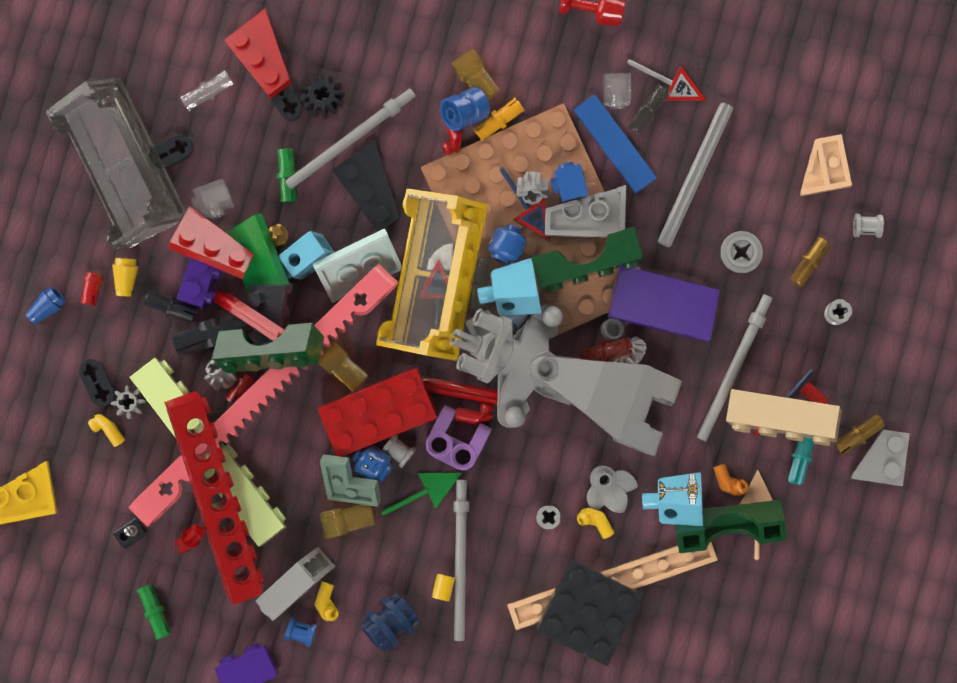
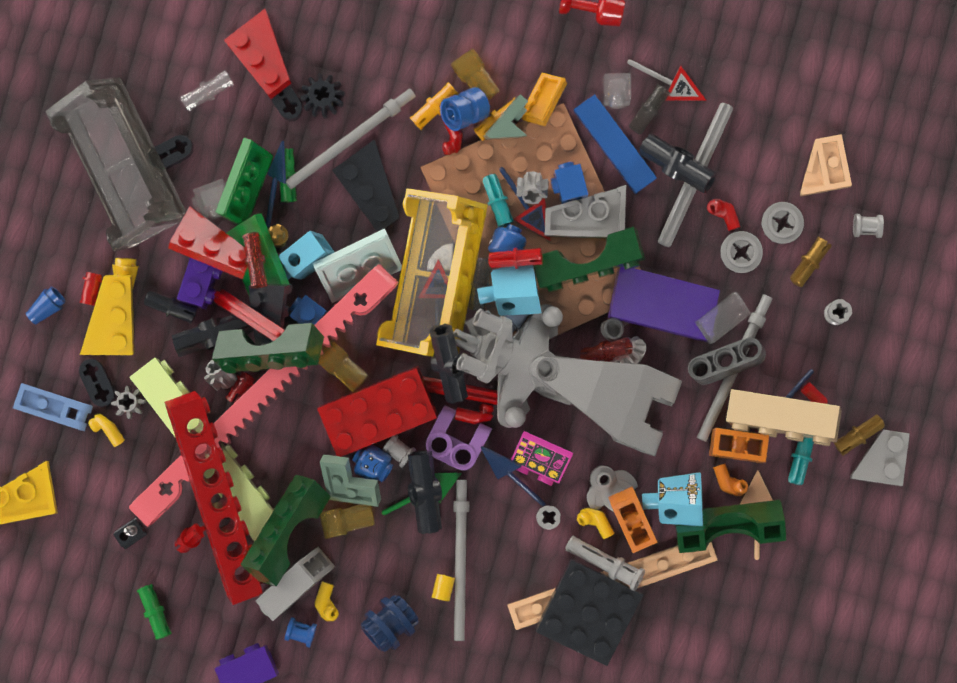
none -> medium blue plate [13,383,93,431]
none -> yellow wing [80,275,134,355]
none -> green tile [215,138,273,225]
none -> dark green arch [240,475,331,587]
none -> clear red pin [242,232,268,289]
none -> dark blue piece [266,141,286,228]
none -> blue brick [289,295,328,325]
none -> black piece [408,450,442,534]
none -> light orange pin [410,83,459,130]
none -> black piece [429,323,468,403]
none -> dark blue piece [481,446,546,506]
none -> sand green slope [483,94,528,140]
none -> teal axle [483,174,514,227]
none -> red axle [488,248,543,269]
none -> slope [511,431,573,486]
none -> light orange plate [521,73,567,126]
none -> light grey pin [565,536,645,591]
none -> orange brick [608,486,658,553]
none -> black piece [639,134,717,193]
none -> dark grey beam [688,337,766,385]
none -> clear tile [695,292,751,344]
none -> red arm [707,199,741,231]
none -> orange brick [709,428,769,463]
none -> light grey gear [761,202,804,244]

